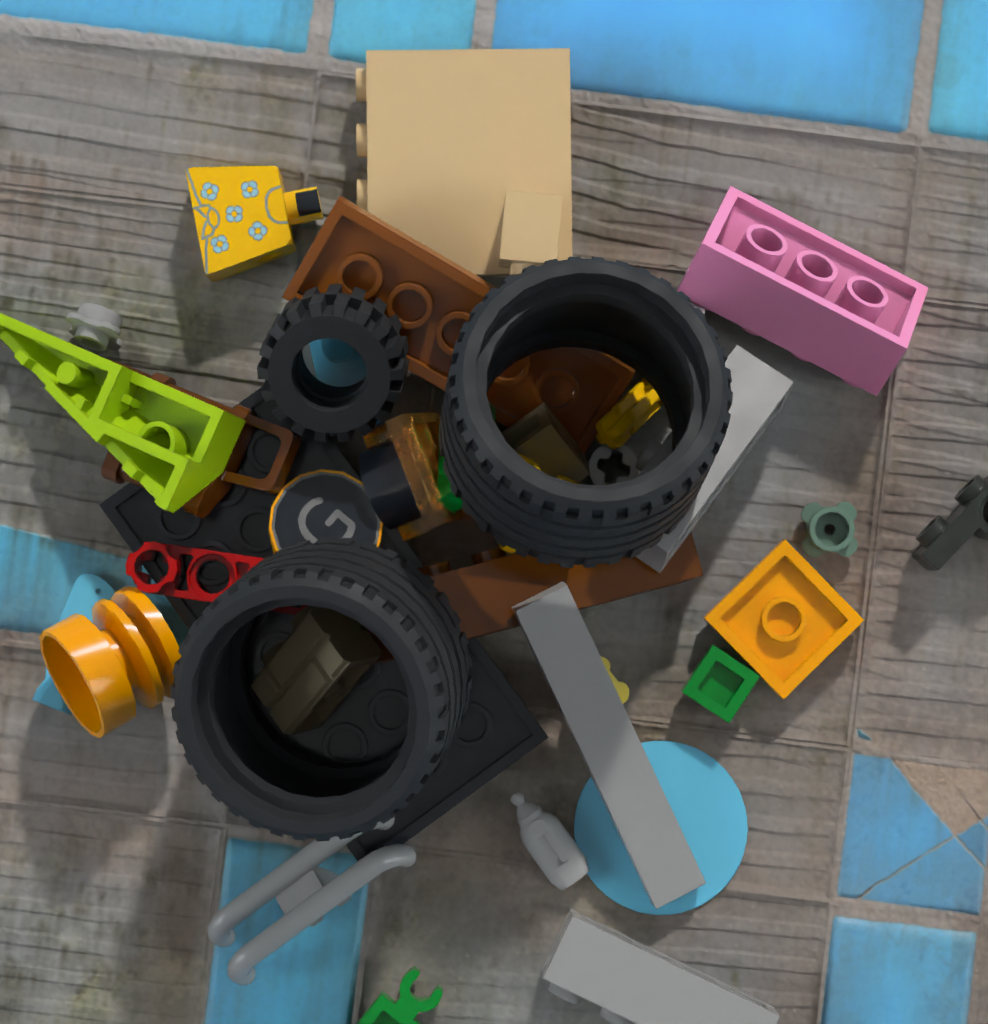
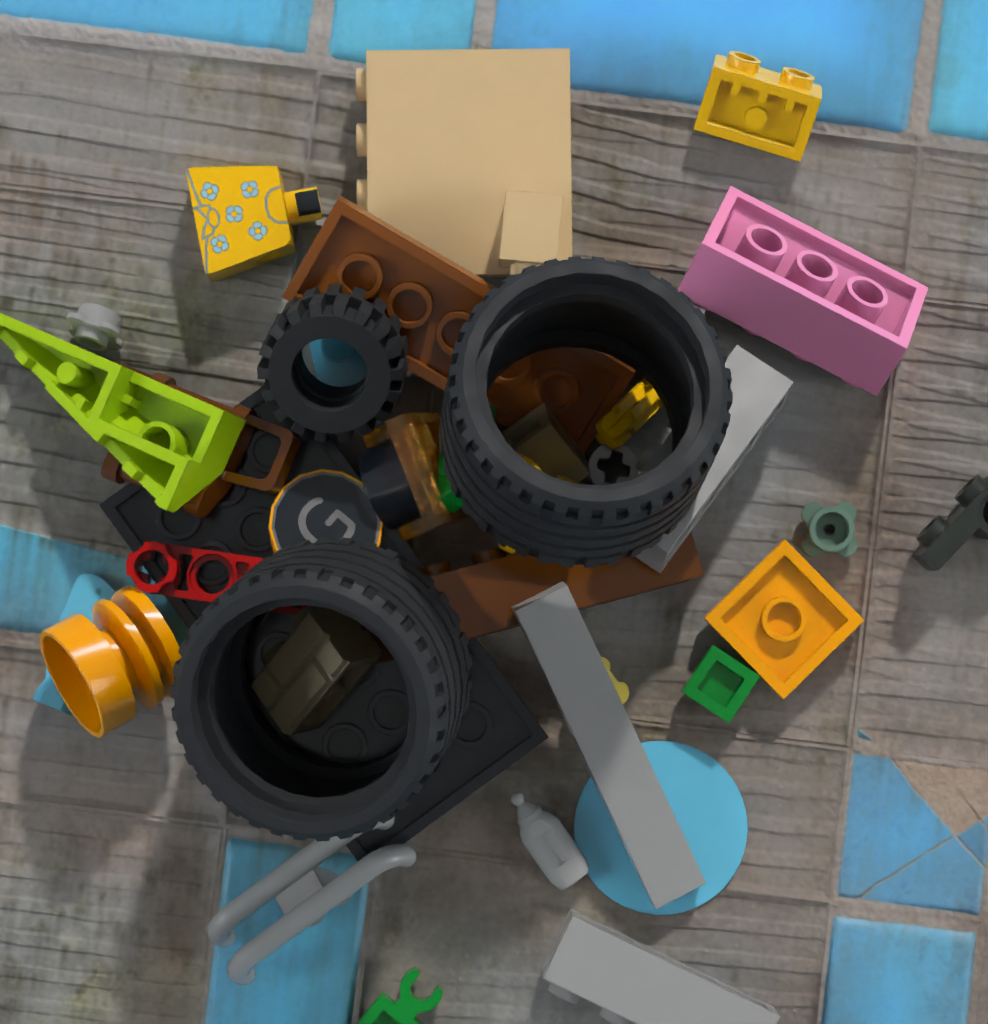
none -> yellow bracket [694,51,822,162]

